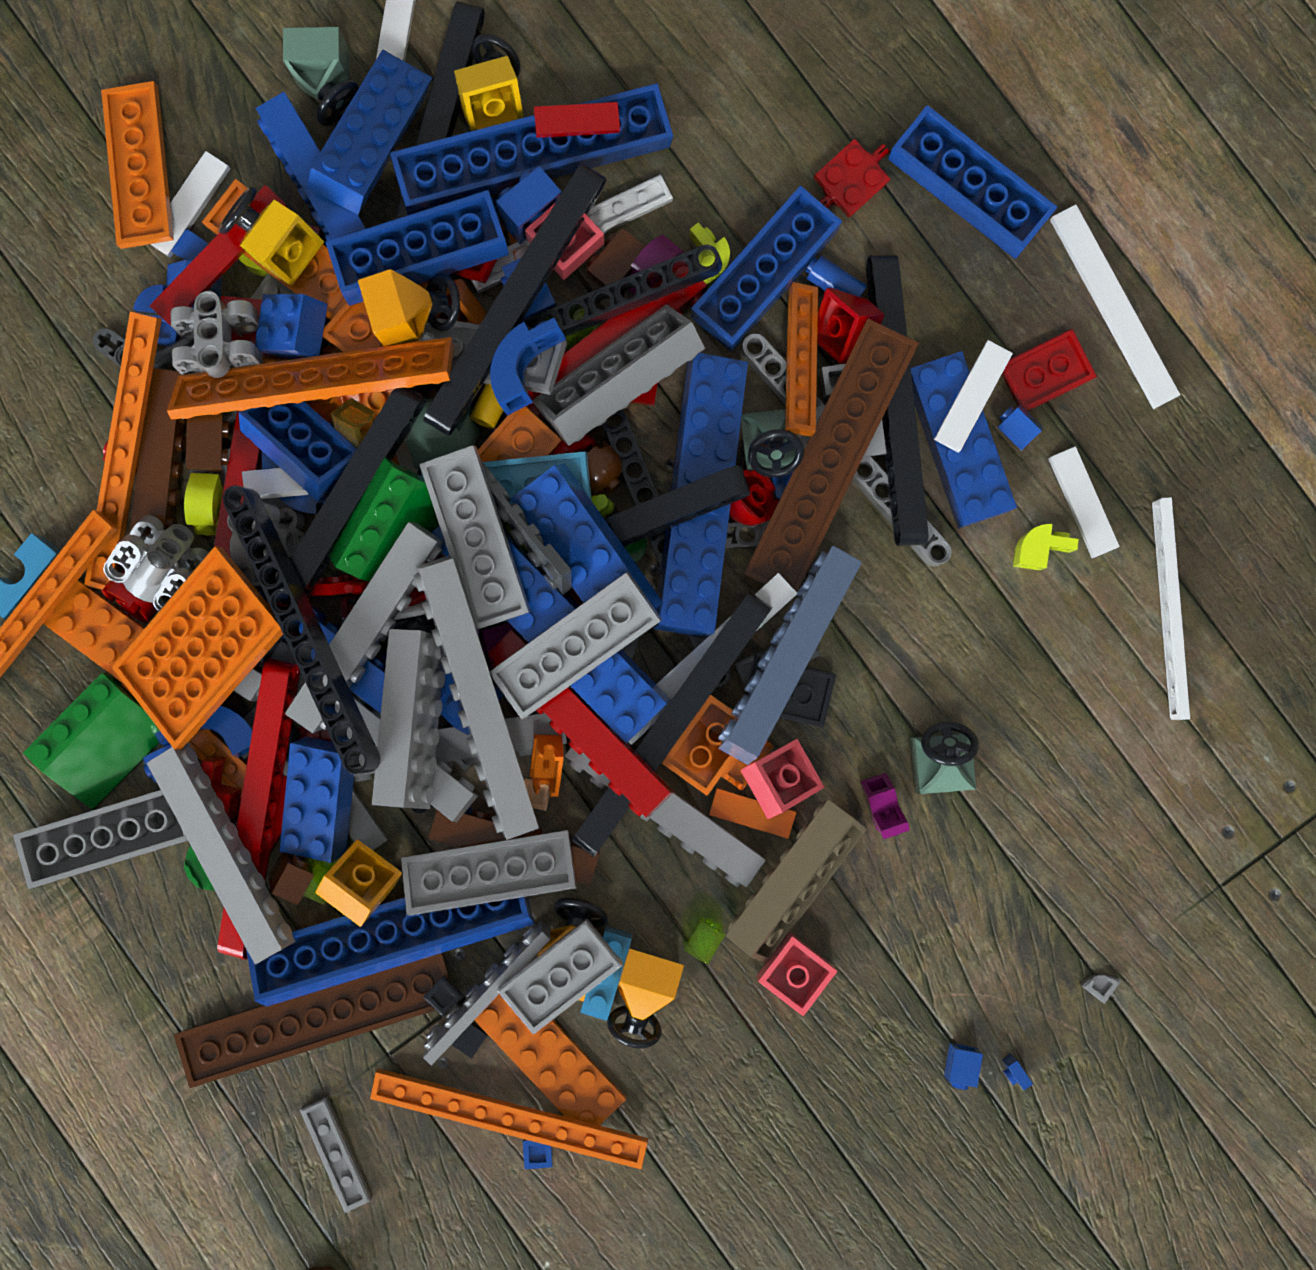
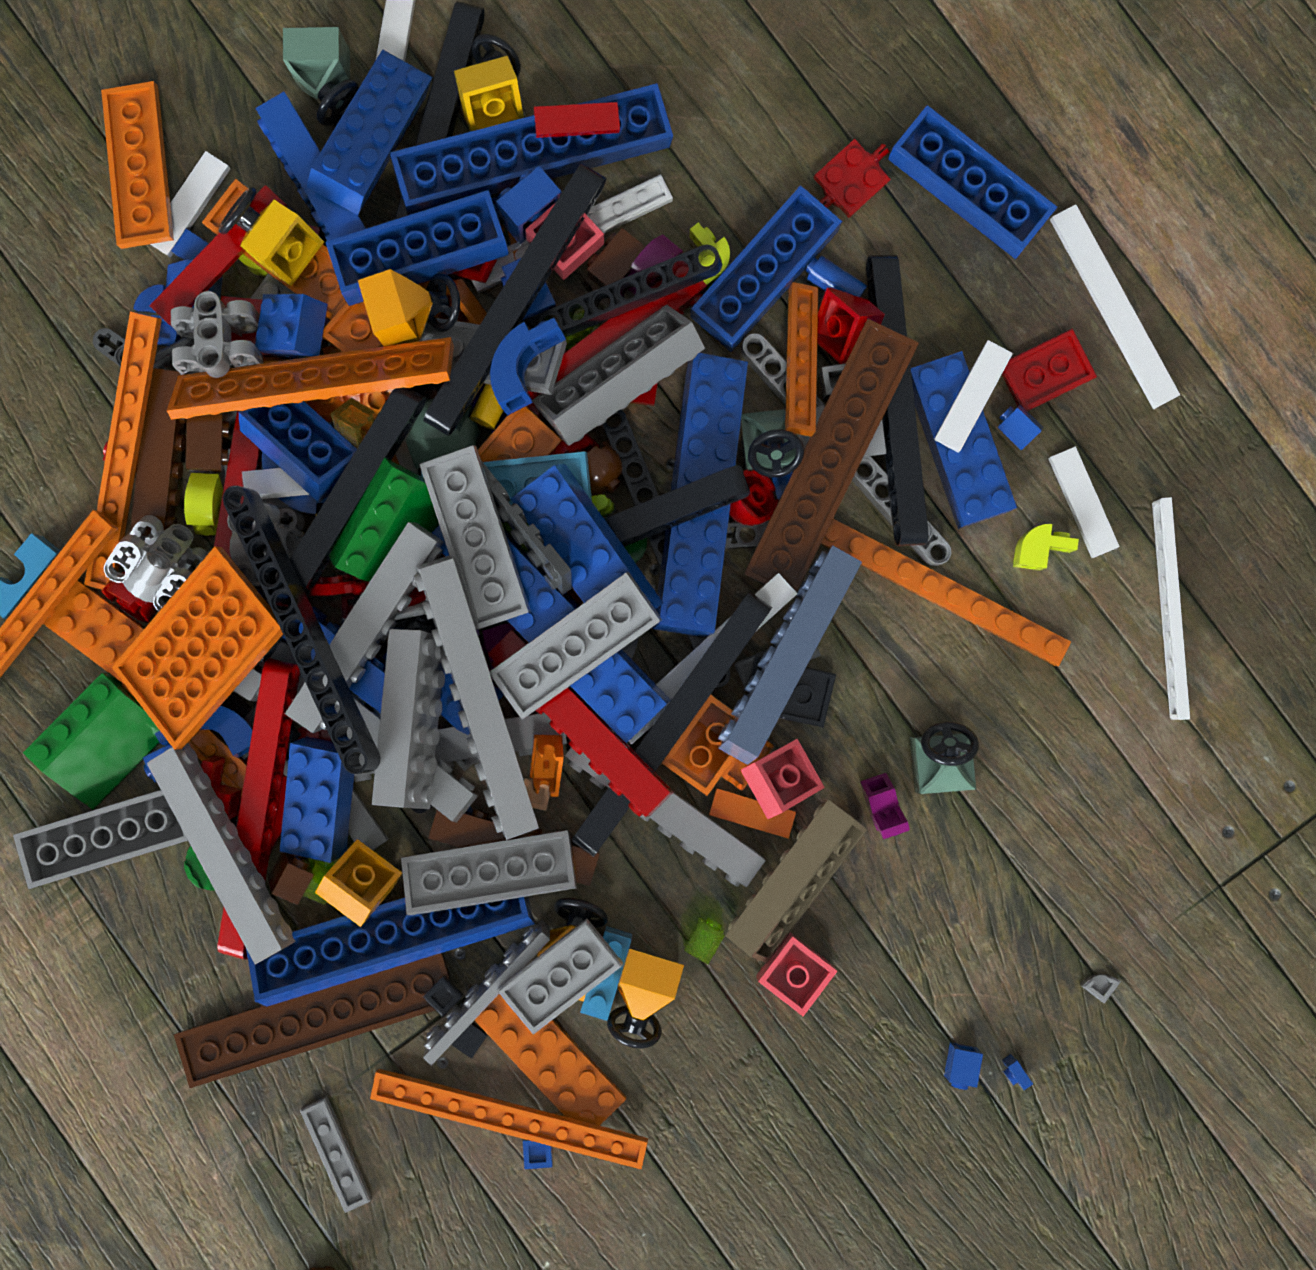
none -> orange plate [821,519,1071,666]

